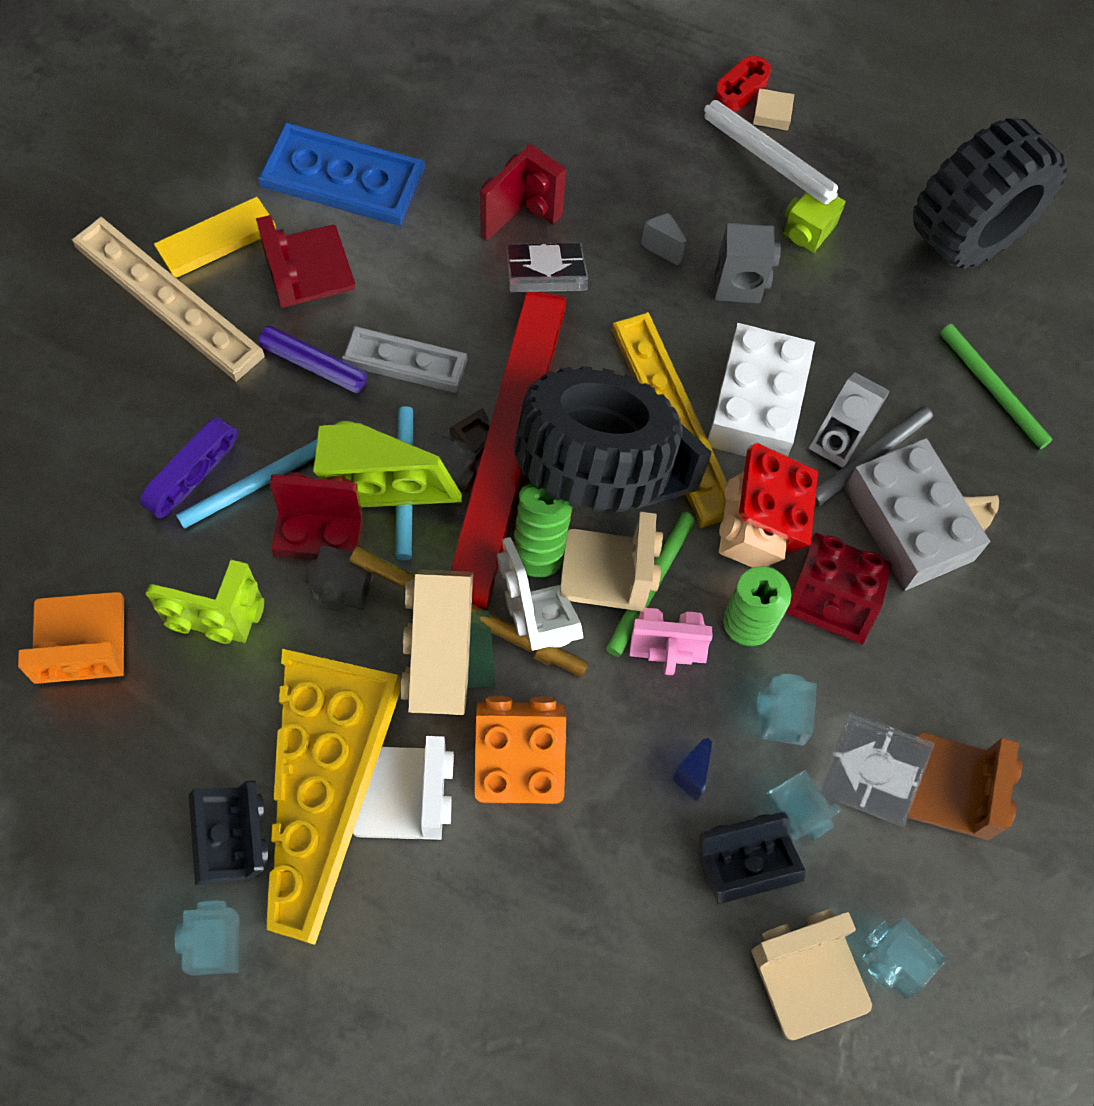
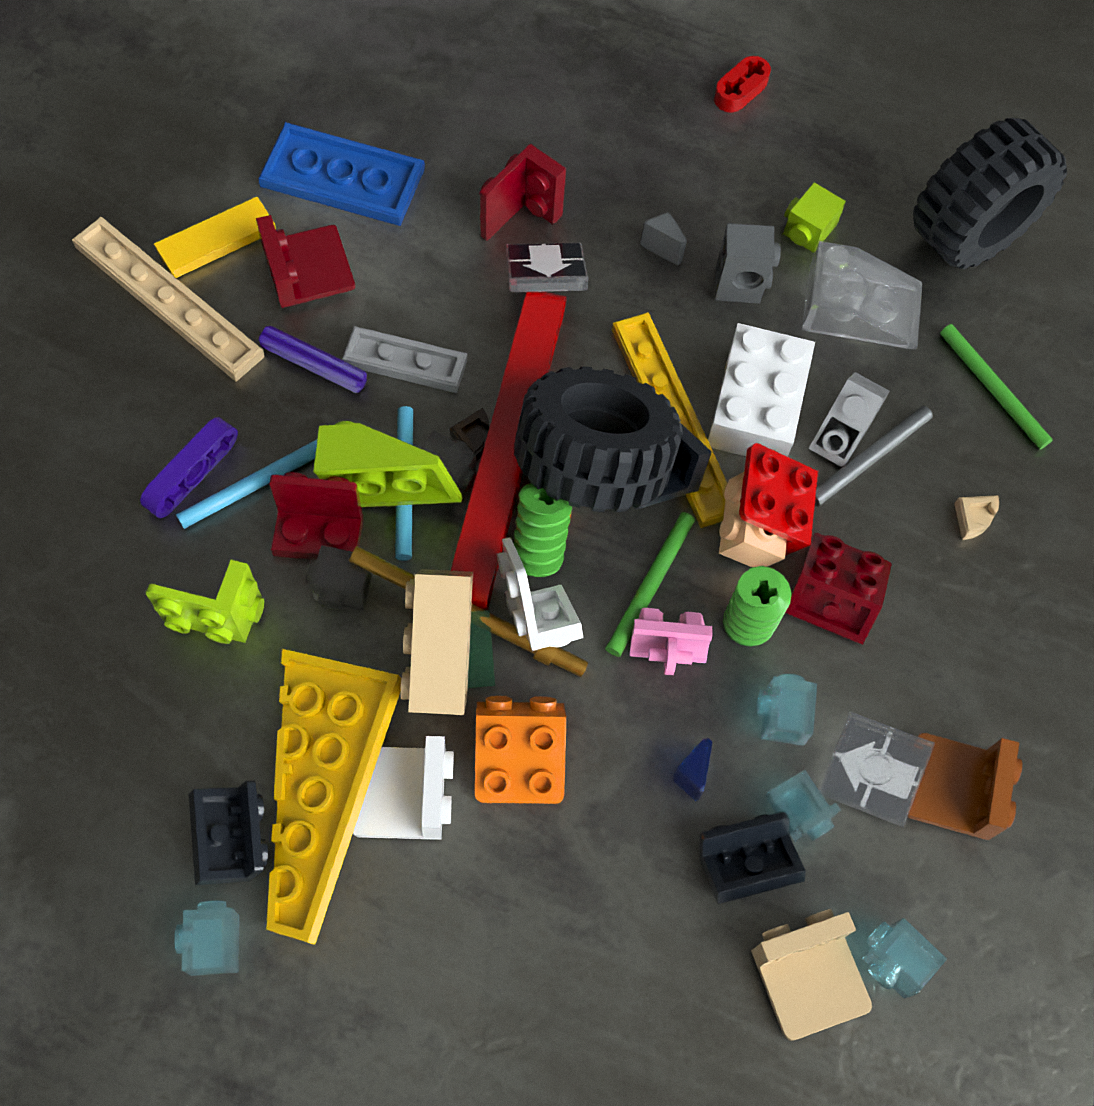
orange bracket [18,592,124,684] -> none
tan bracket [560,512,663,612] -> none
white axle [704,100,838,204] -> none
tan tile [753,88,794,131] -> none
light grey brick [844,438,990,591] -> none
none -> clear slope [802,241,922,350]

